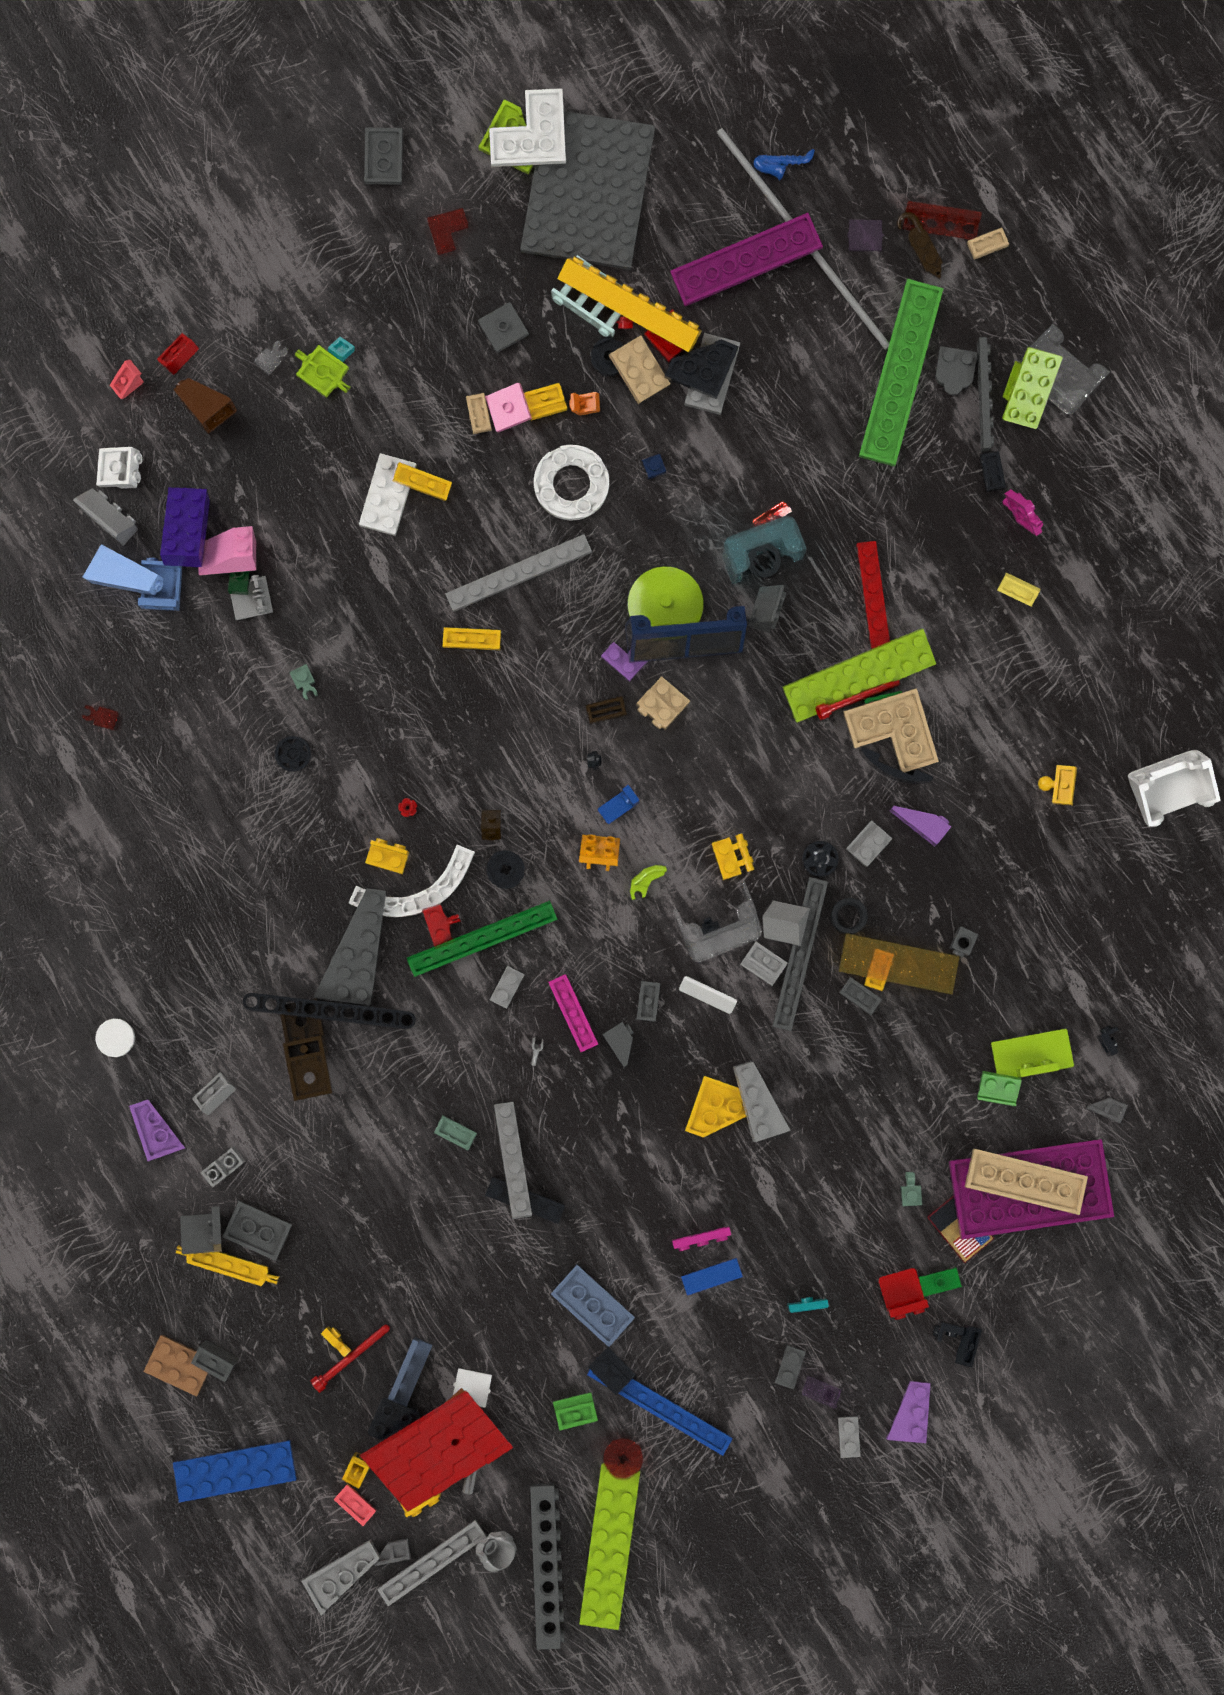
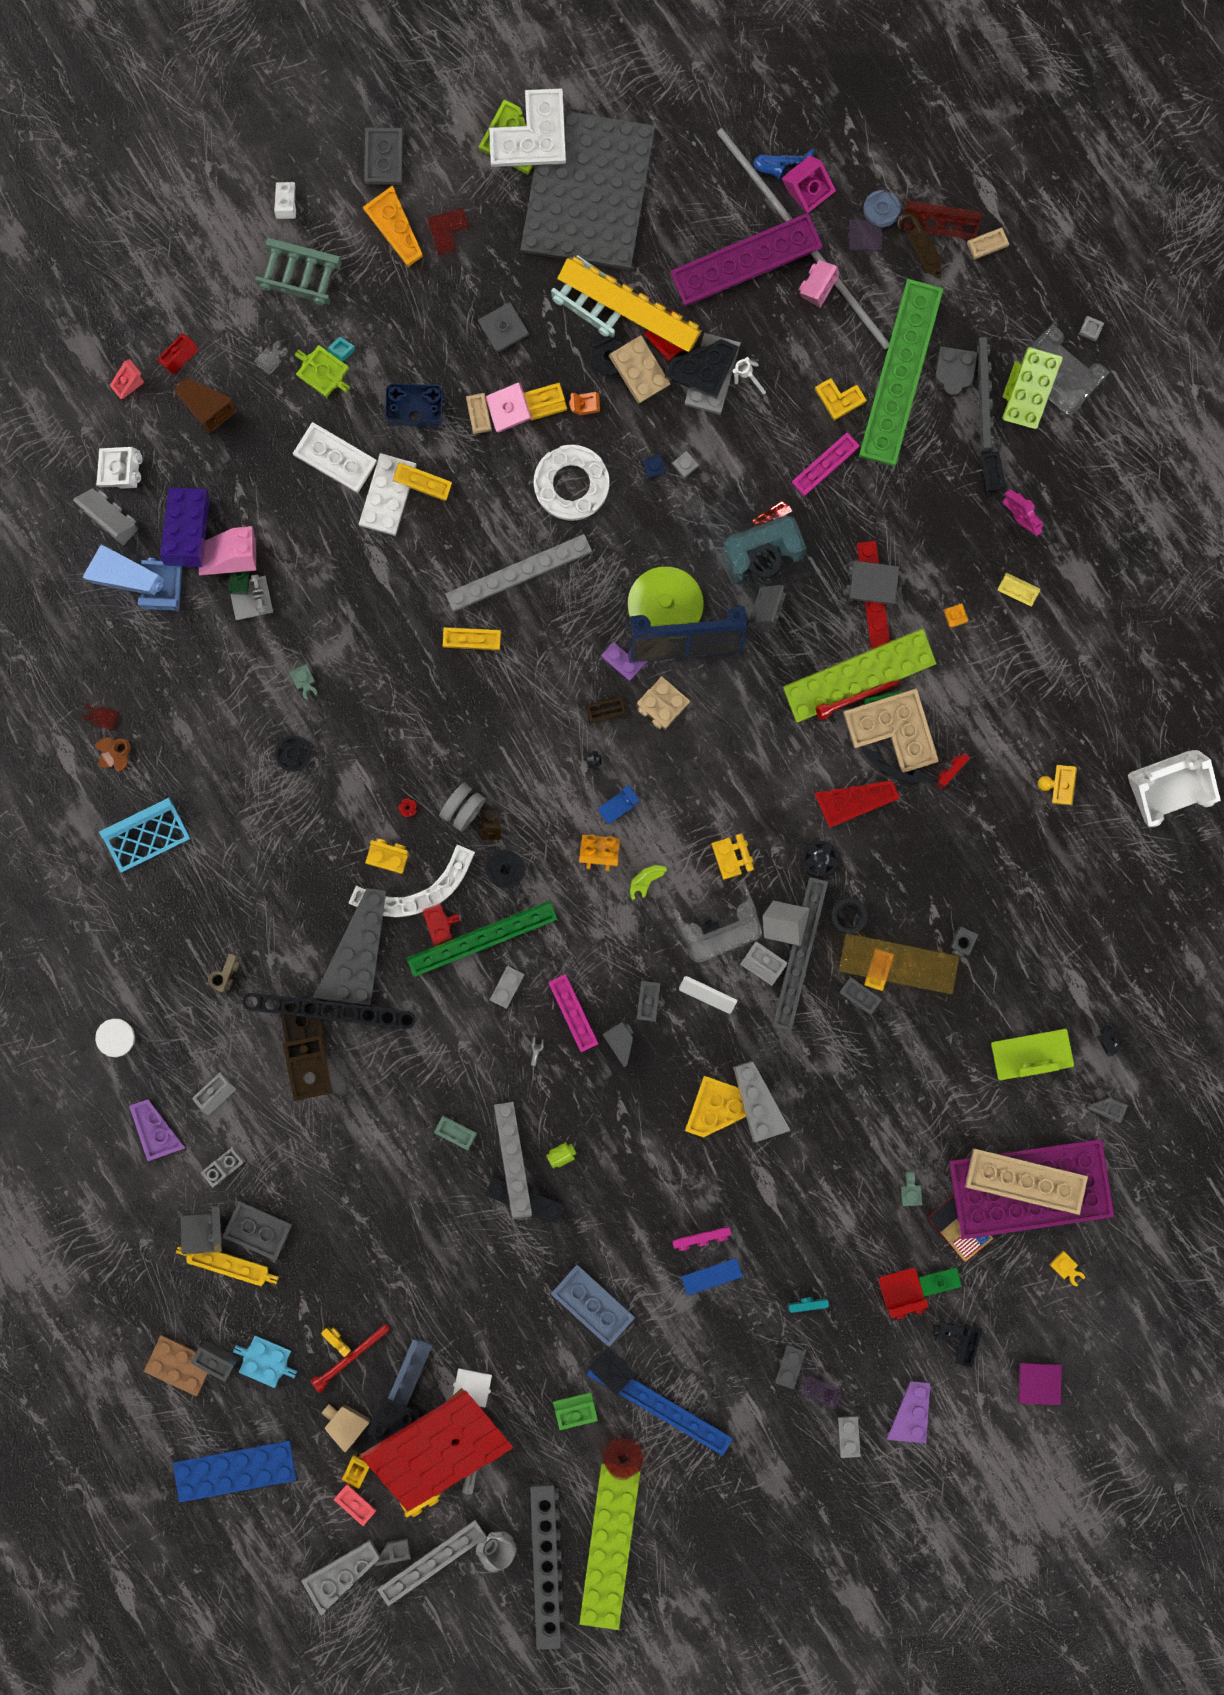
red plate [616,317,634,329] -> none
light grey plate [846,820,892,867] -> none
medium lavender slope [890,806,951,847] -> none
bright green plate [977,1071,1022,1106] -> none
none -> dark orange plate [95,737,131,772]
none -> medium azure fence [99,797,191,872]
none -> dark tan plate [208,953,240,993]
none -> medium azure plate [233,1335,297,1388]
none -> sand green fence [255,237,342,305]
none -> white plate [274,182,296,219]
none -> white plate [293,422,377,494]
none -> tan torso [322,1404,371,1452]
none -> light orange wing [363,185,423,267]
none -> dark blue axle [385,383,444,427]
none -> light grey wheel [439,782,486,832]
none -> lime brick [546,1142,576,1169]
none -> light grey plate [672,451,699,479]
none -> white plant [733,357,766,394]
none -> dark pink slope [782,156,836,213]
none -> dark pink plate [791,433,860,497]
none -> bright pink slope [799,260,839,308]
none -> yellow plate [814,378,867,421]
none -> red wing [814,781,900,828]
none -> dark grey panel [845,561,899,608]
none -> sand blue tile [863,190,901,227]
none -> red plate [936,753,970,790]
none -> light orange tile [943,604,968,628]
none -> magenta slope [1018,1363,1062,1405]
none -> yellow plate [1049,1251,1085,1287]
none -> light grey tile [1079,316,1104,342]

